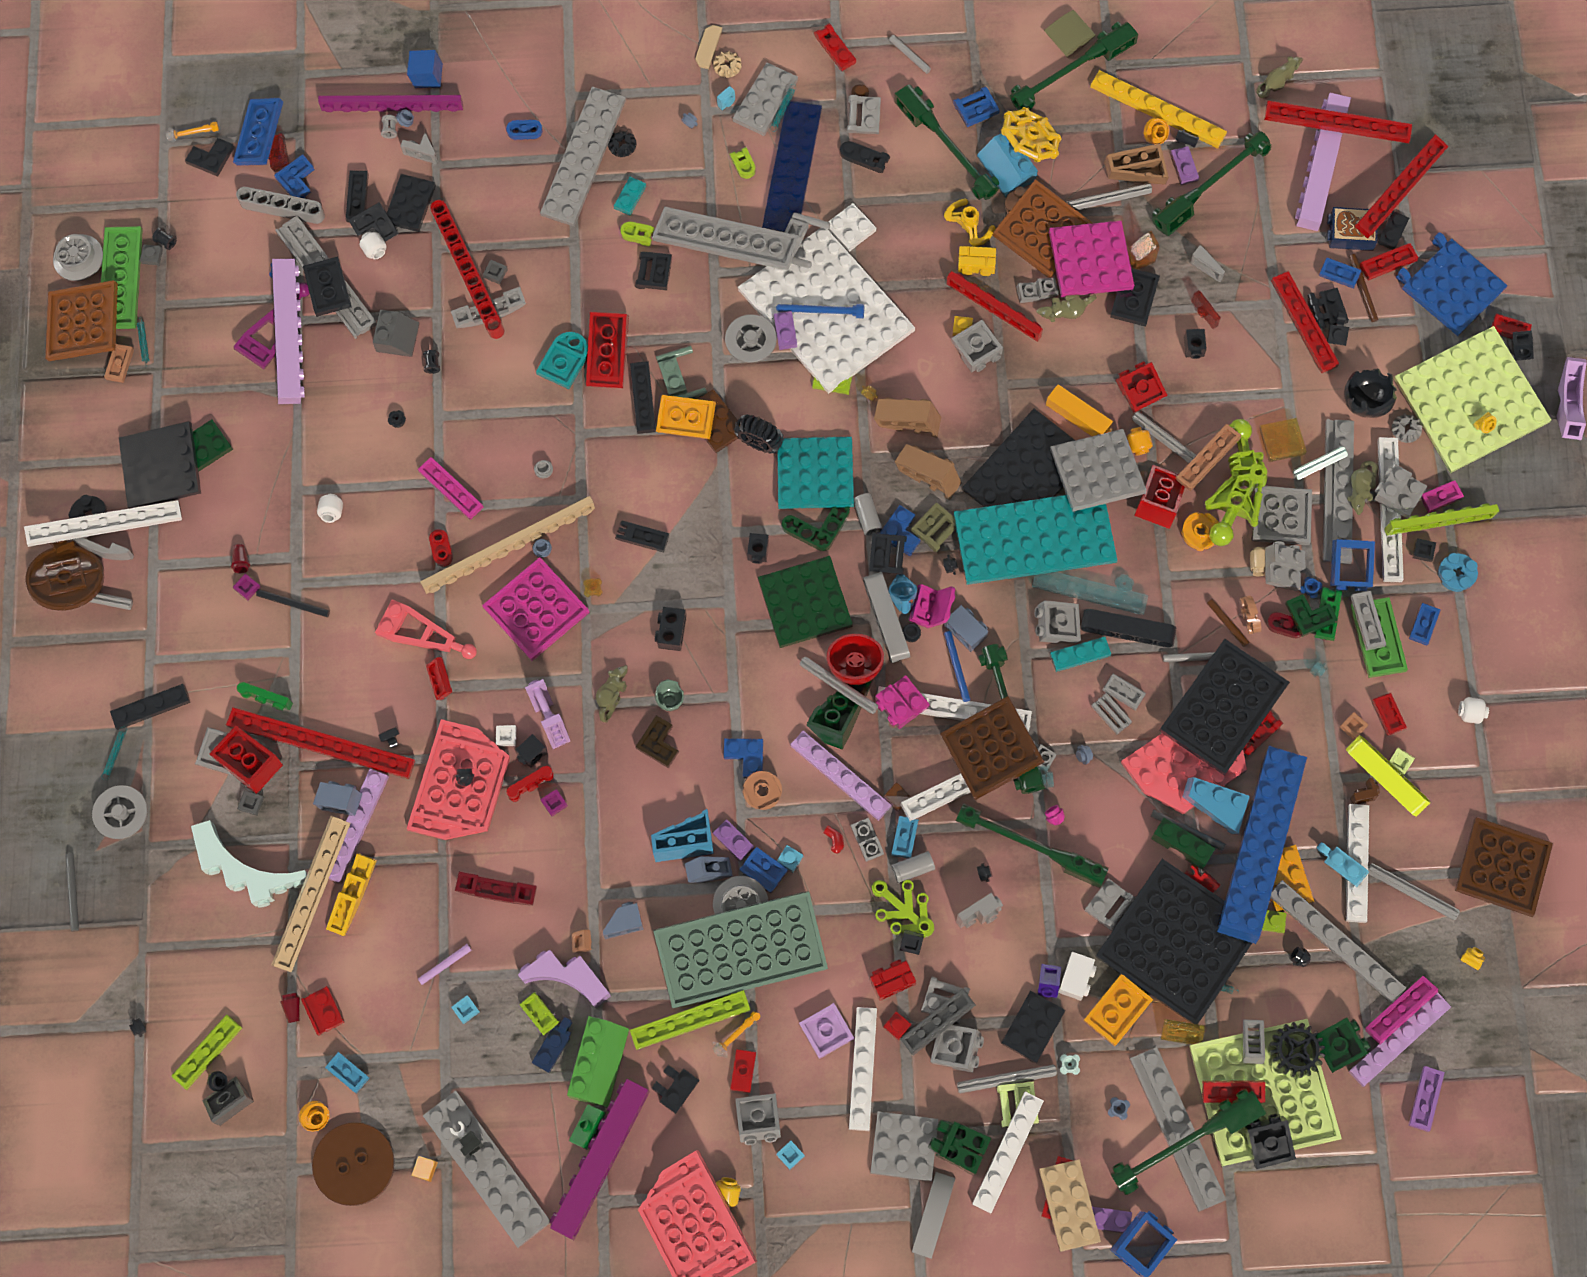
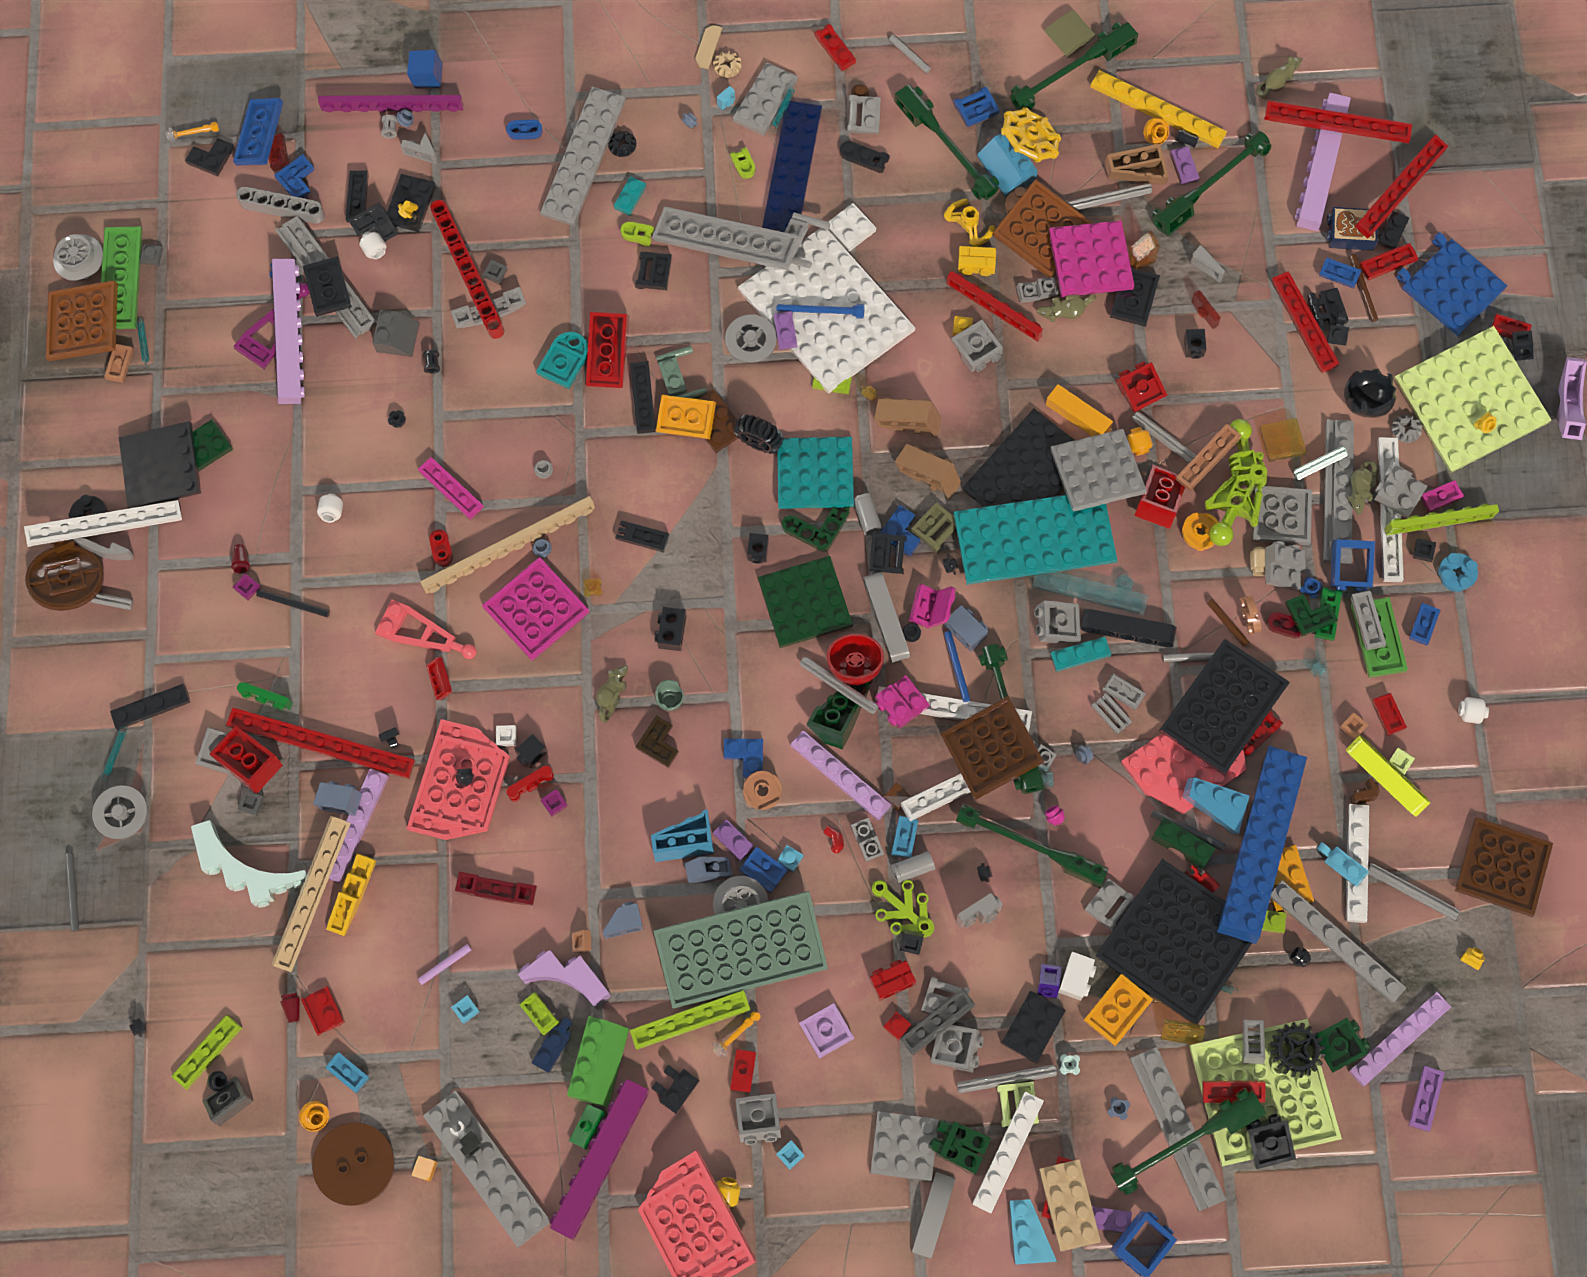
black bush [152,227,177,250] -> none
lavender fence [525,679,570,749] -> none
white plate [849,1007,877,1131] -> none
dark azure hat [889,574,917,614] -> none
dark pink plate [1365,976,1438,1045] -> none
none -> yellow plate [398,201,418,219]
none -> medium azure wing [1009,1199,1057,1265]

